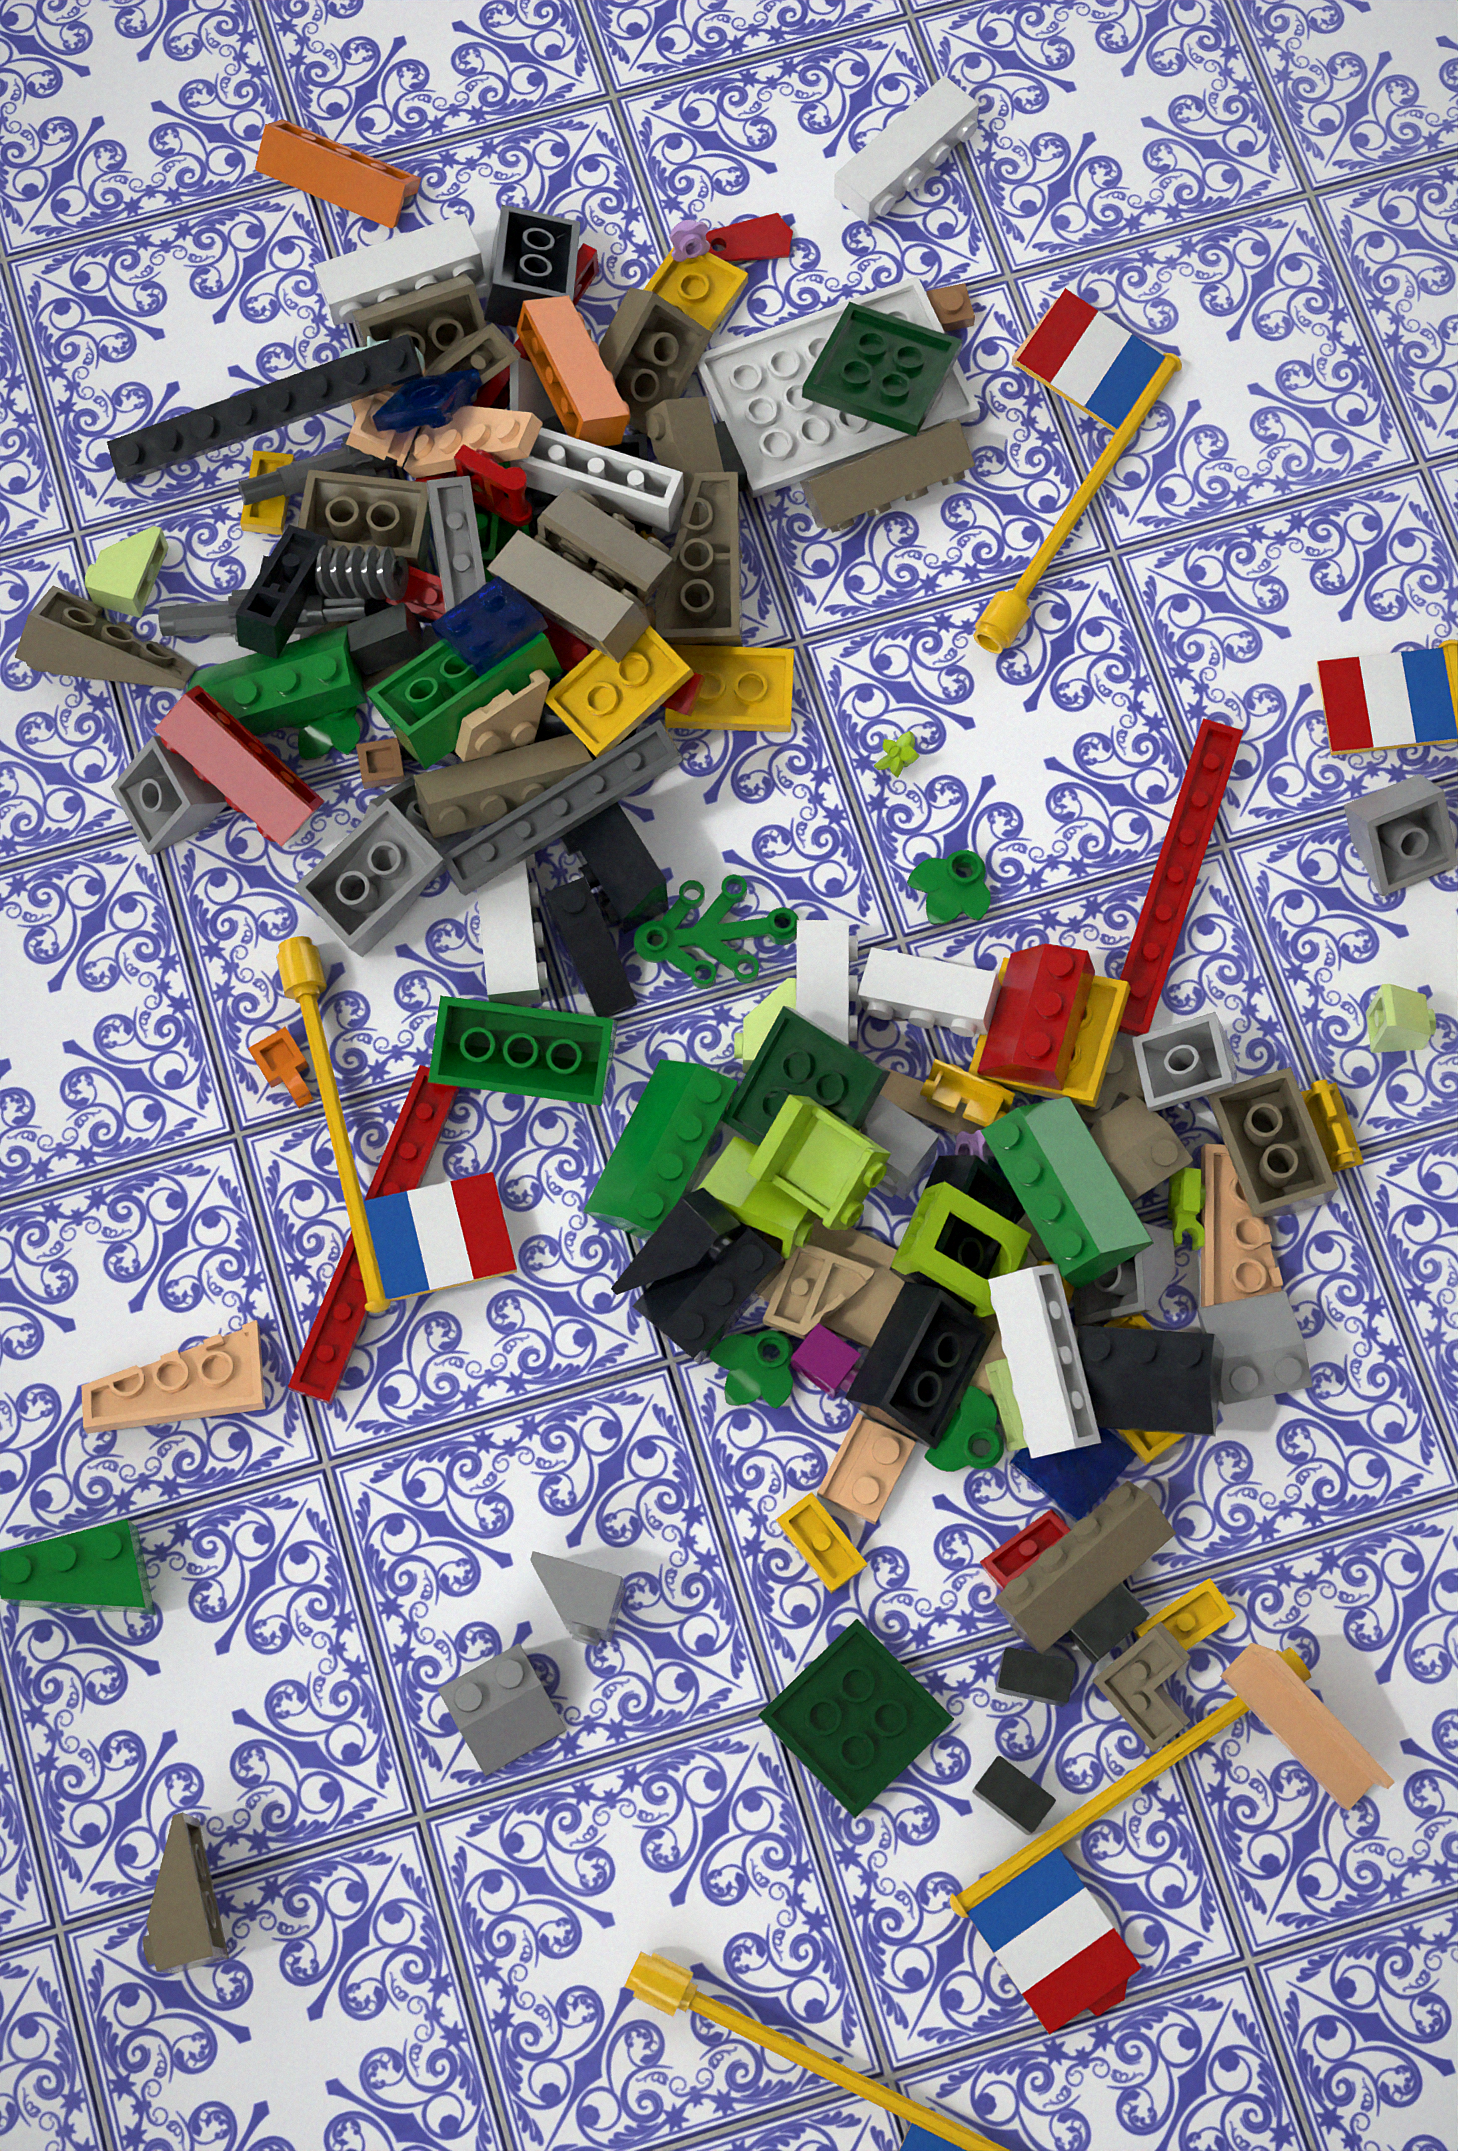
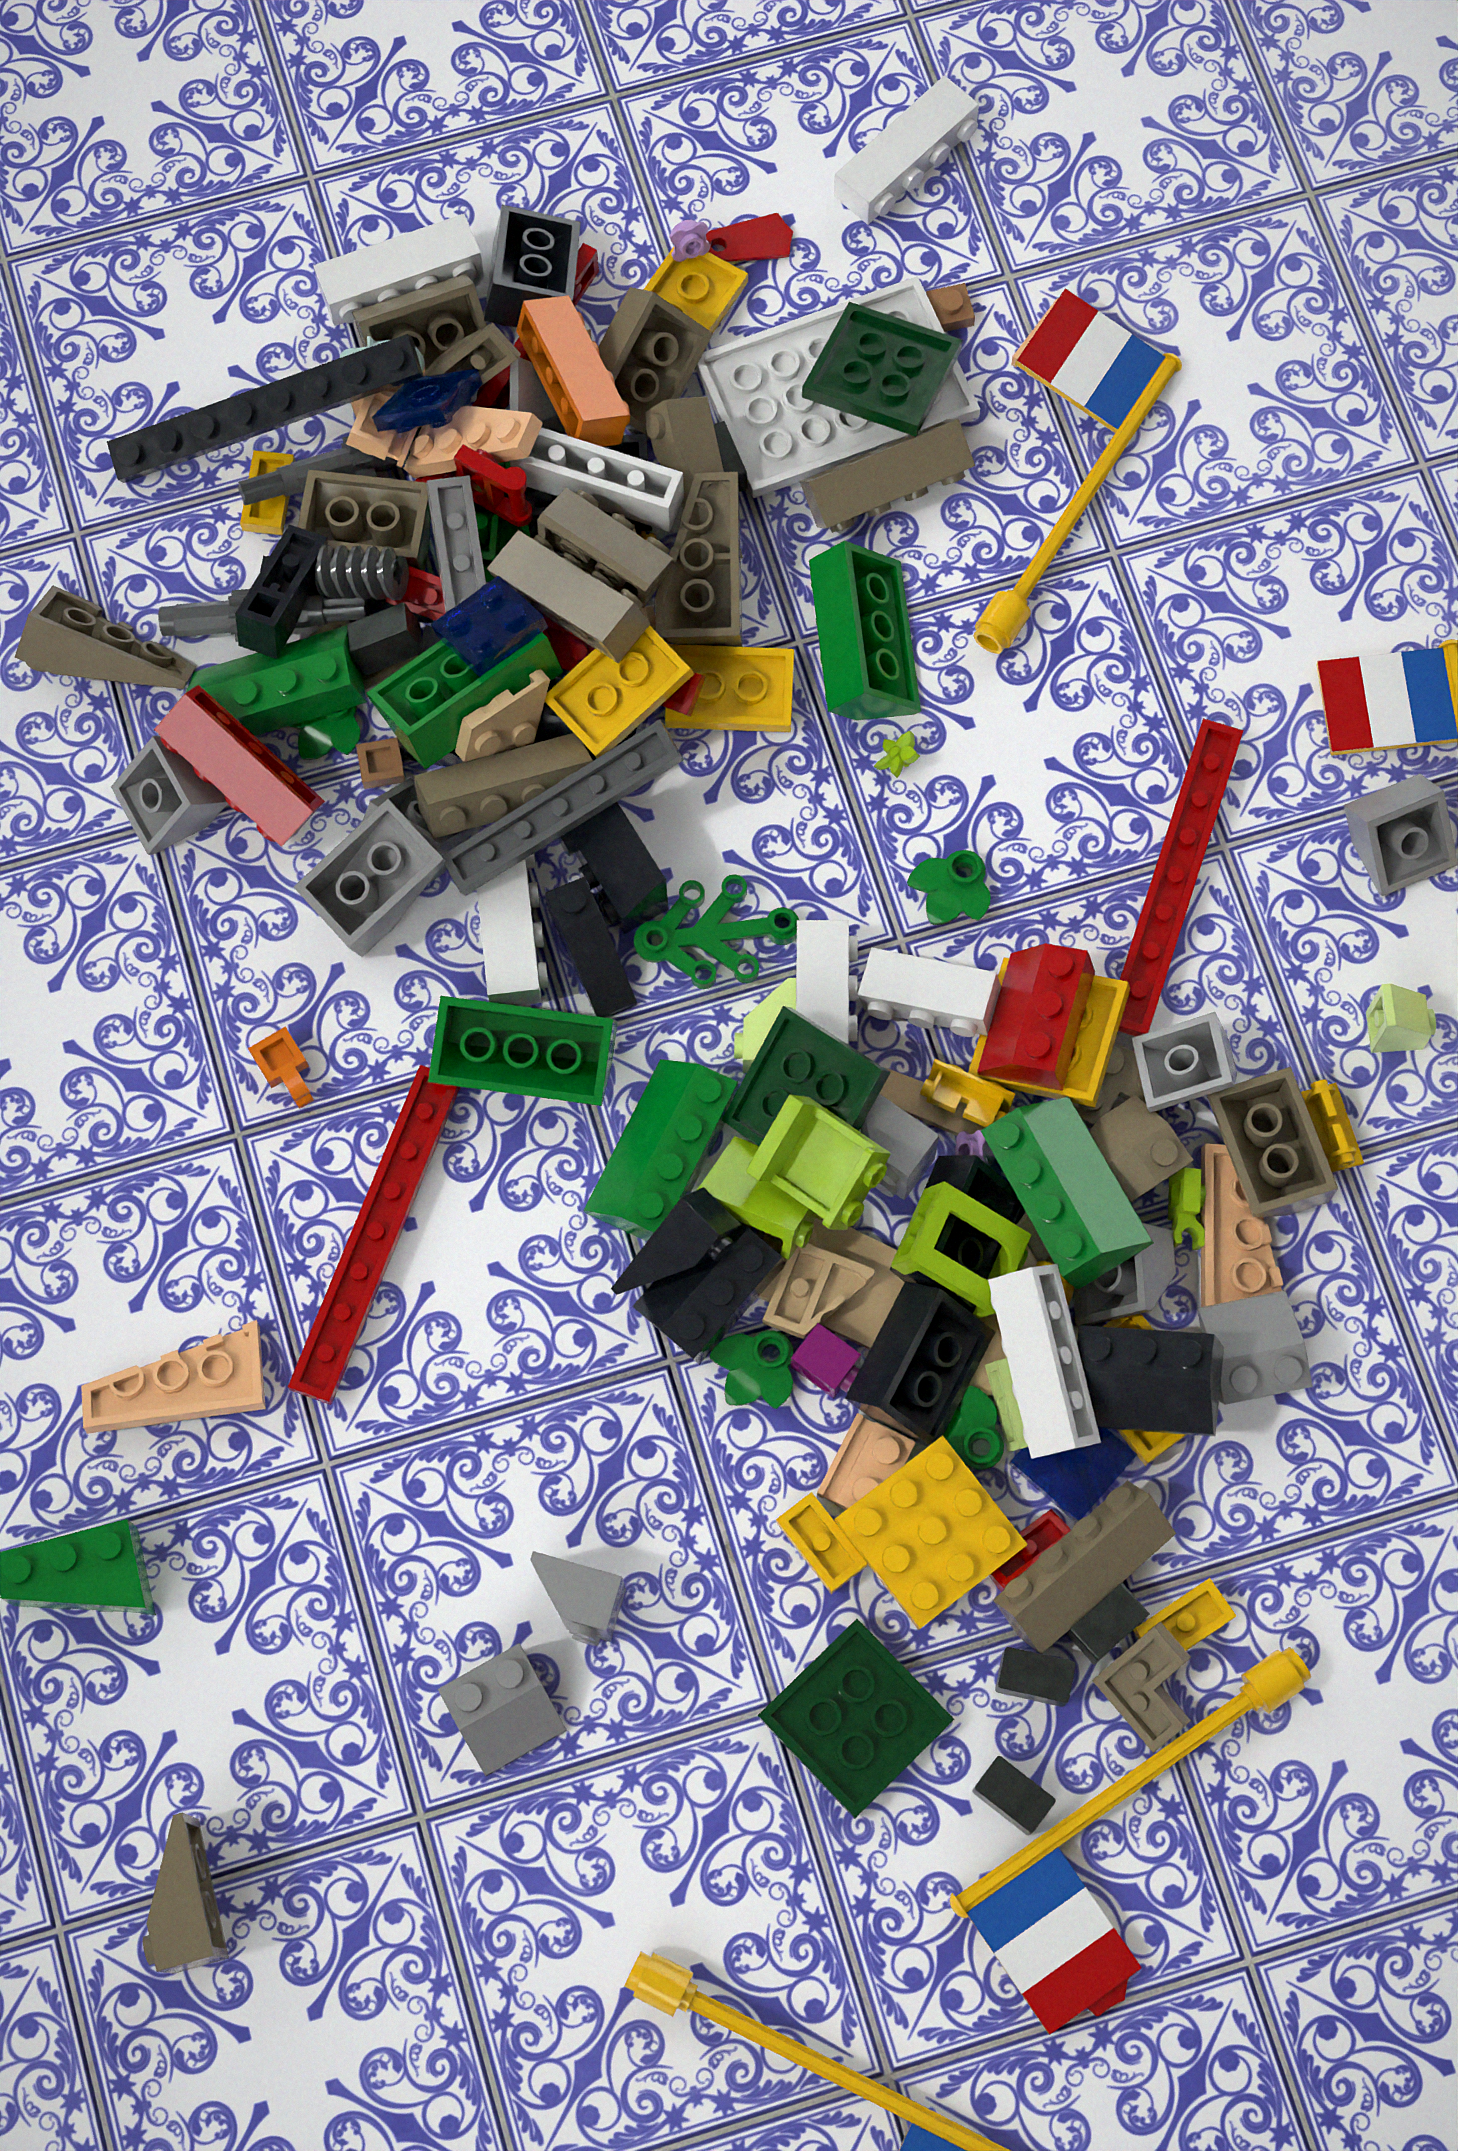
yellowish green slope [85,526,169,618] -> none
orange panel [255,119,421,228] -> none
flag [276,936,517,1313] -> none
light nougat panel [1220,1643,1395,1811] -> none
none -> green slope [809,540,921,721]
none -> yellow plate [834,1435,1028,1630]

